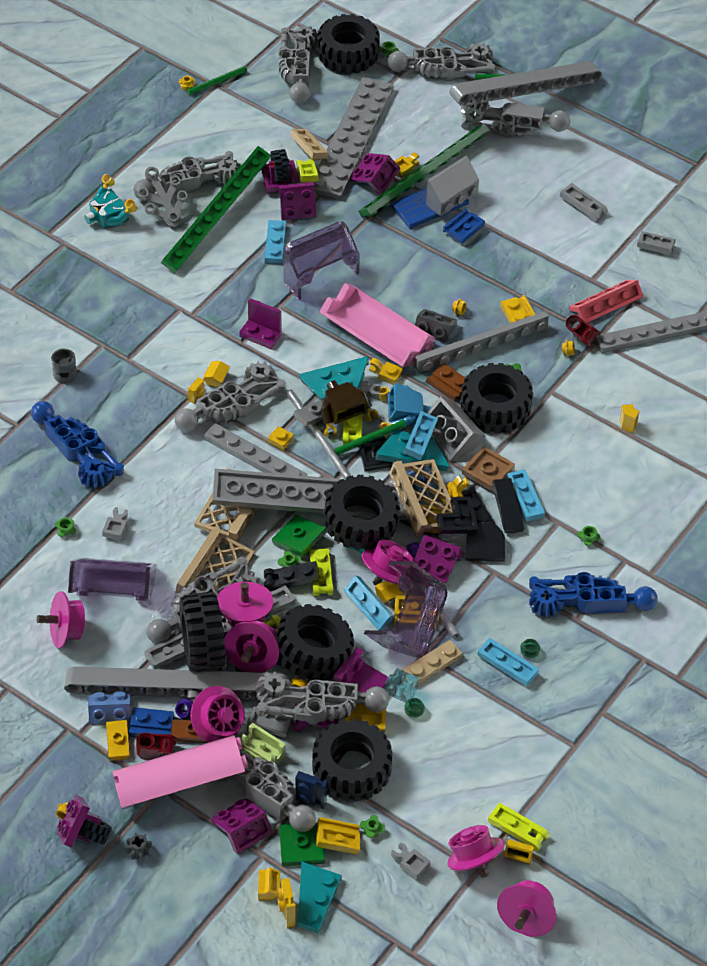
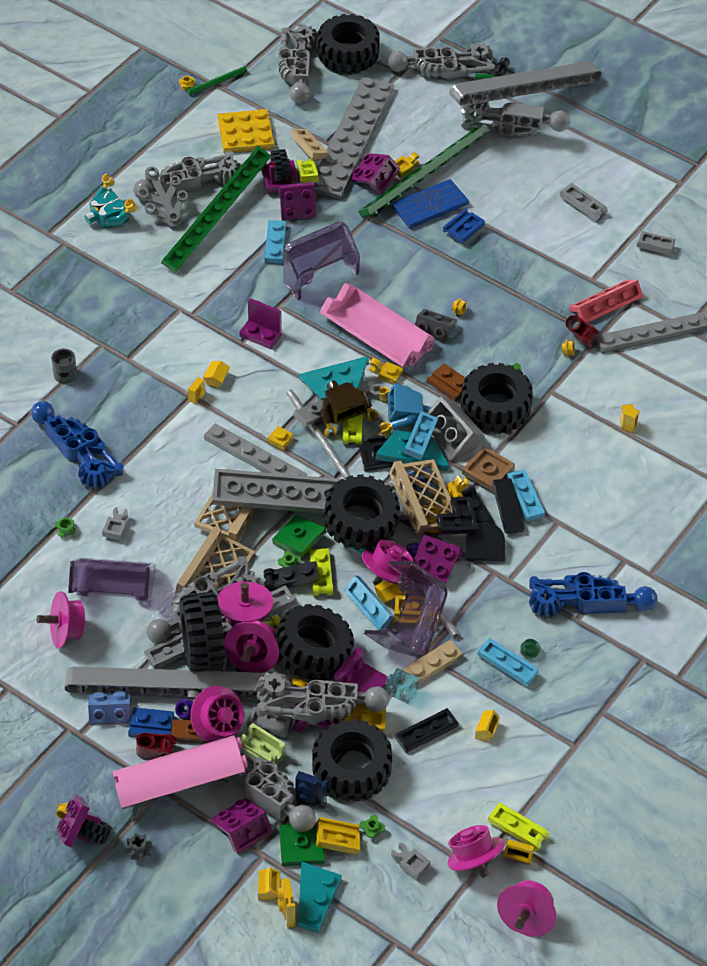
yellow plate [106,720,130,761] -> none
light grey arm [175,361,286,432] -> none
green bar [334,419,407,456] -> none
bright green plate [379,41,399,57] -> none
clear green plate [404,698,425,718] -> none
light grey plate [415,311,549,373] -> none
light grey slope [426,156,479,216] -> none
yellow plate [500,295,535,323] -> none
bright green plate [577,526,601,546] -> none
none -> yellow plate [217,109,274,154]
none -> black tile [395,708,458,753]
none -> yellow piece [475,710,500,742]
none -> black axle [492,57,510,77]

